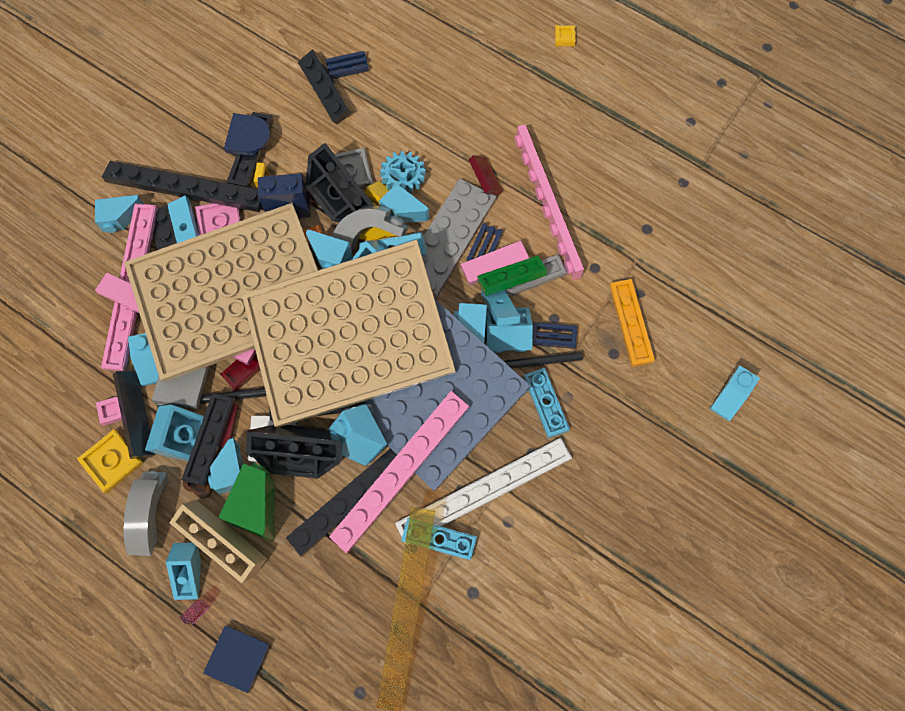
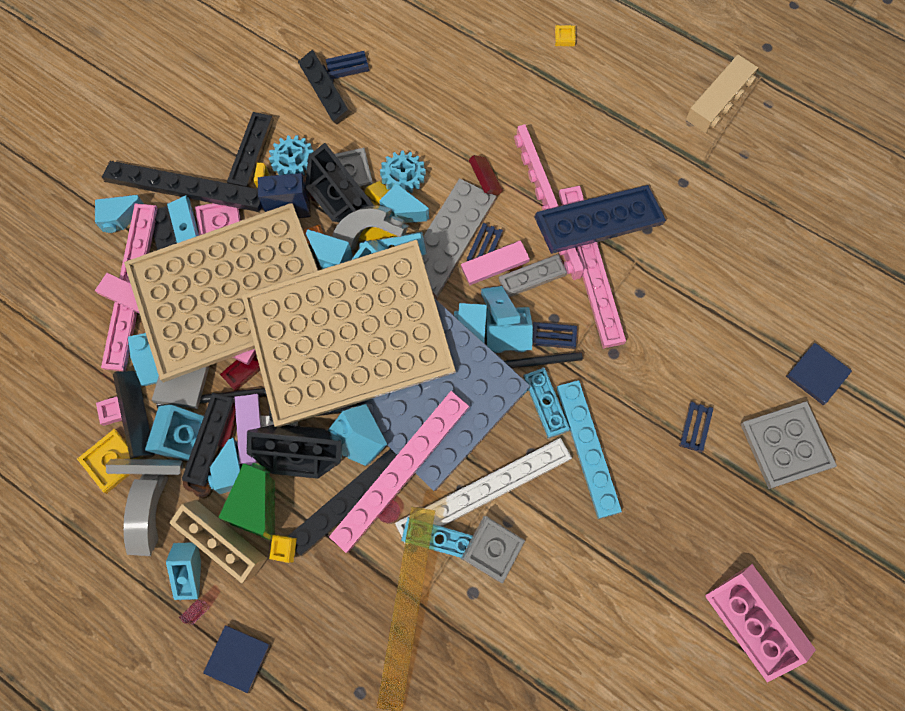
dark blue tile [224,113,271,155] -> none
green plate [477,256,547,296] -> none
light orange plate [609,279,655,368] -> none
medium azure slope [710,366,760,422] -> none
none -> light grey tile [106,459,183,475]
none -> lavender tile [235,394,262,465]
none -> medium azure gear [269,135,313,175]
none -> yellow tile [269,535,297,563]
none -> clear pink tile [378,500,400,524]
none -> light grey tile [461,516,525,583]
none -> dark blue plate [534,185,666,254]
none -> medium azure plate [557,380,622,519]
none -> bright pink plate [559,186,626,349]
none -> dark blue tile [679,402,713,453]
none -> tan brick [686,55,758,133]
none -> bright pink slope [705,564,816,682]
none -> light grey plate [740,401,837,489]
none -> dark blue tile [786,343,852,405]

